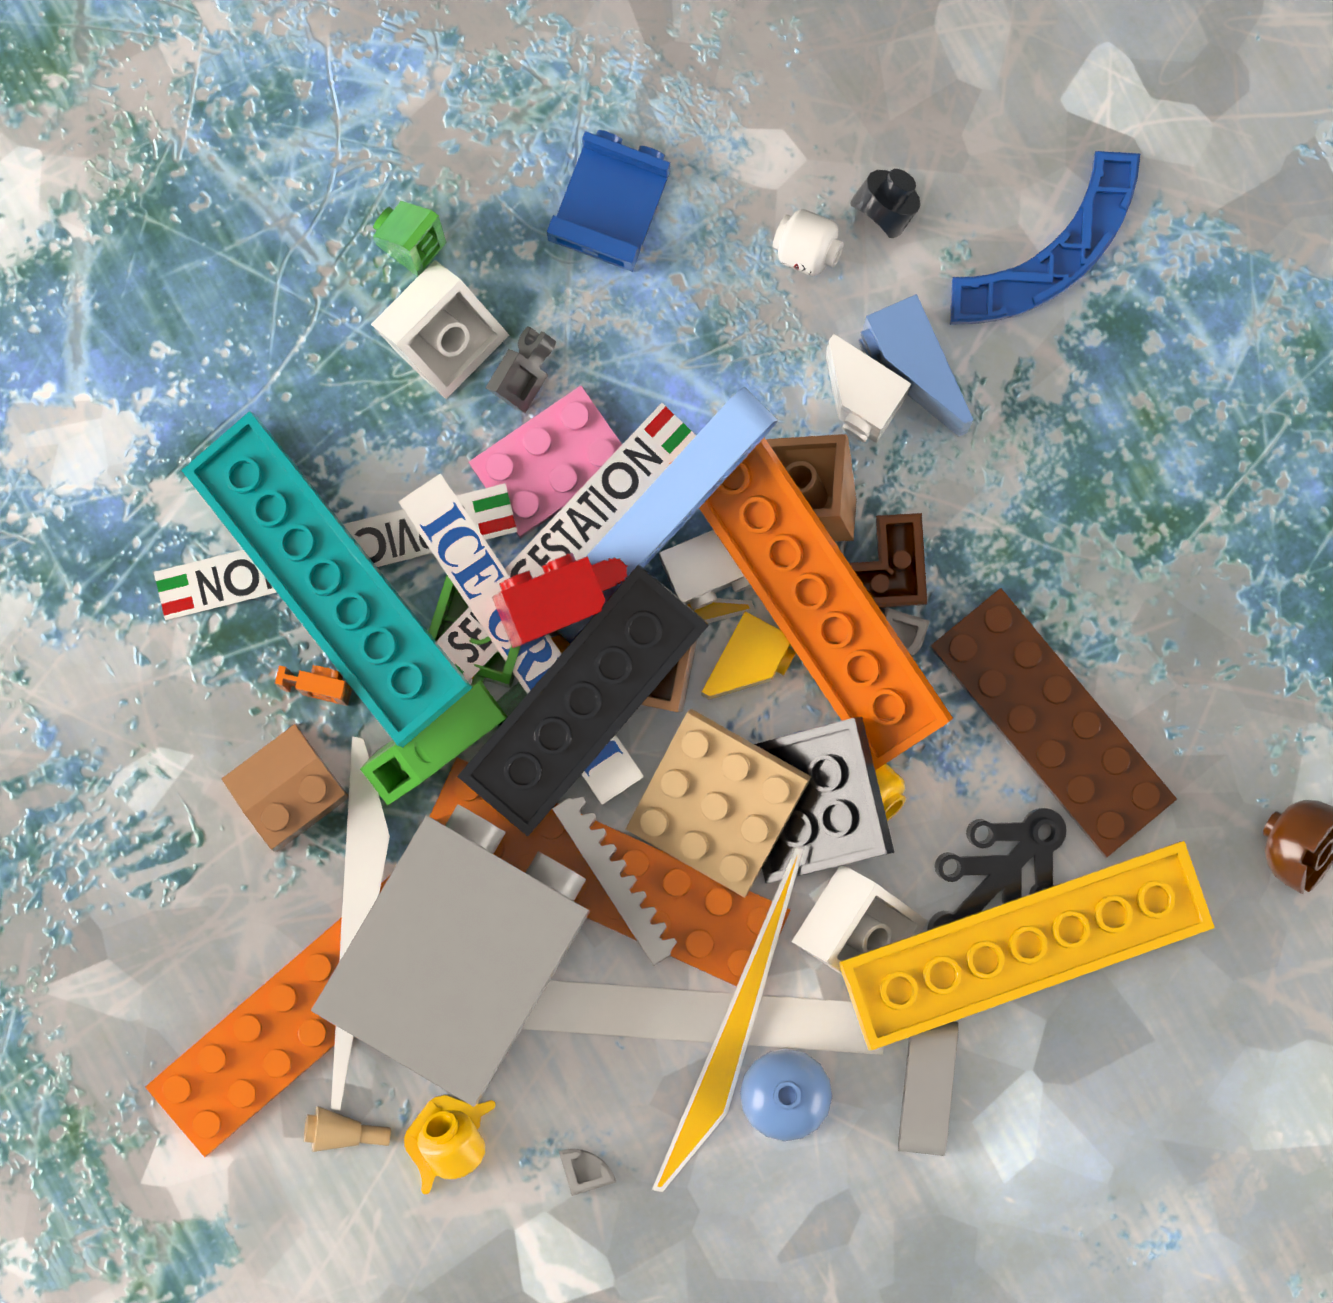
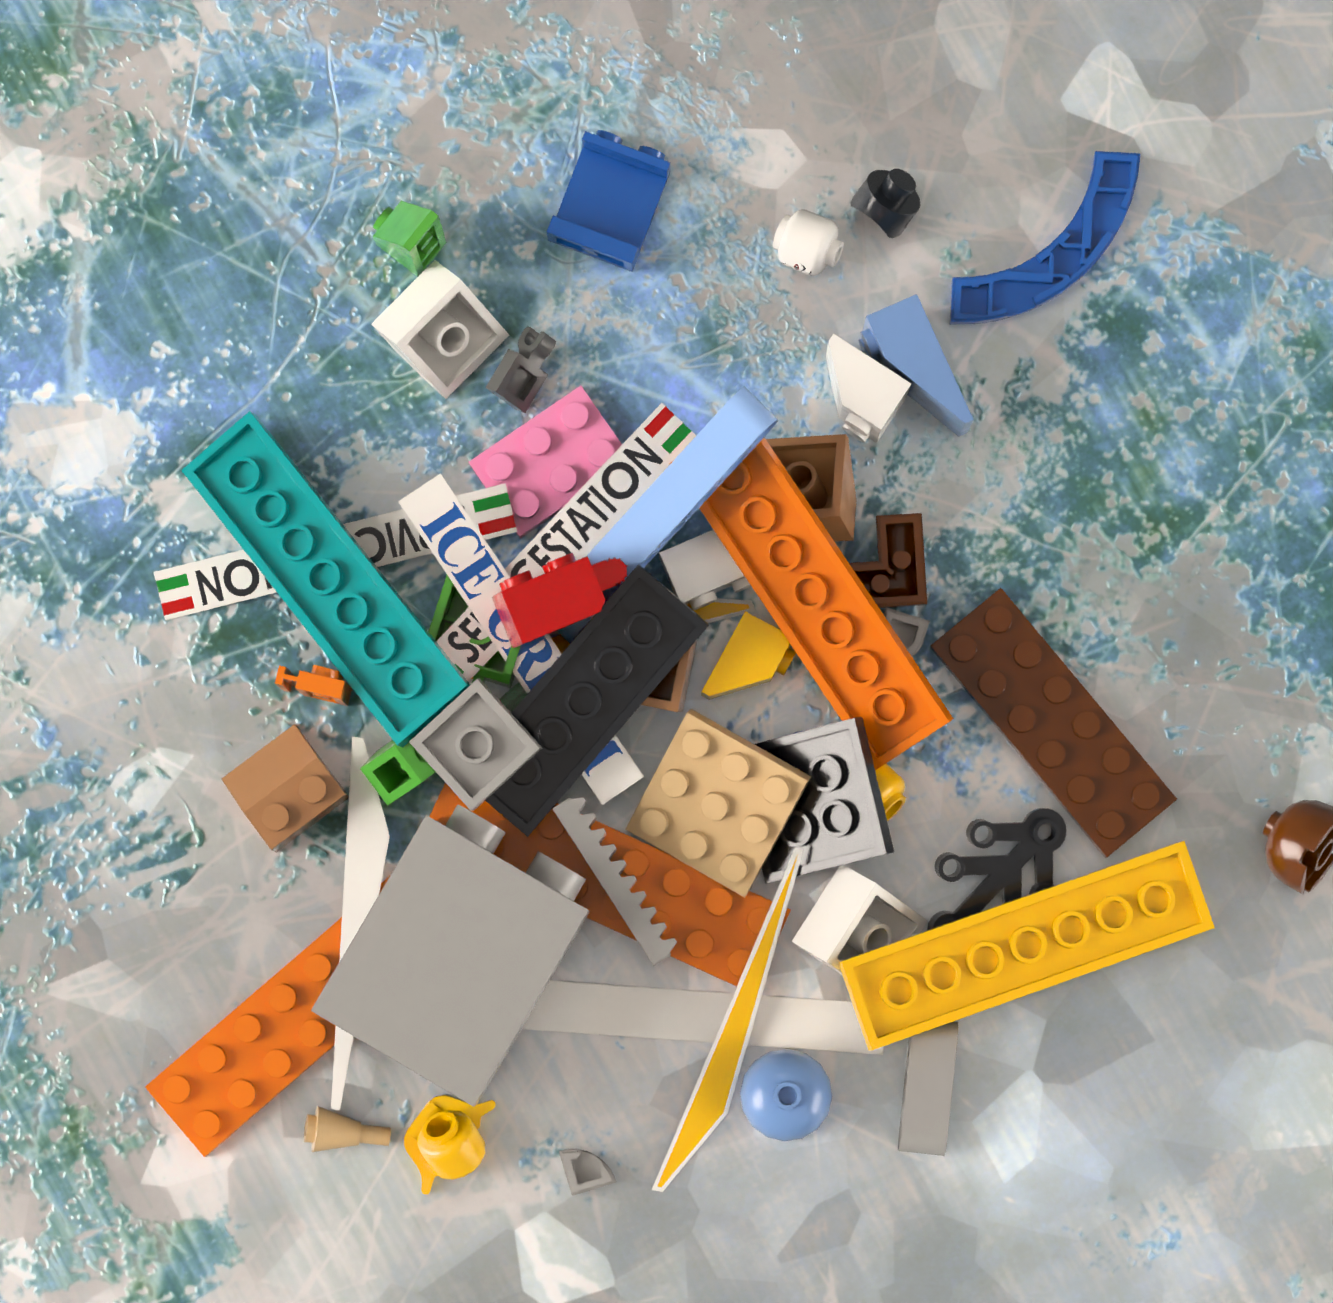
none -> light grey plate [409,679,542,811]

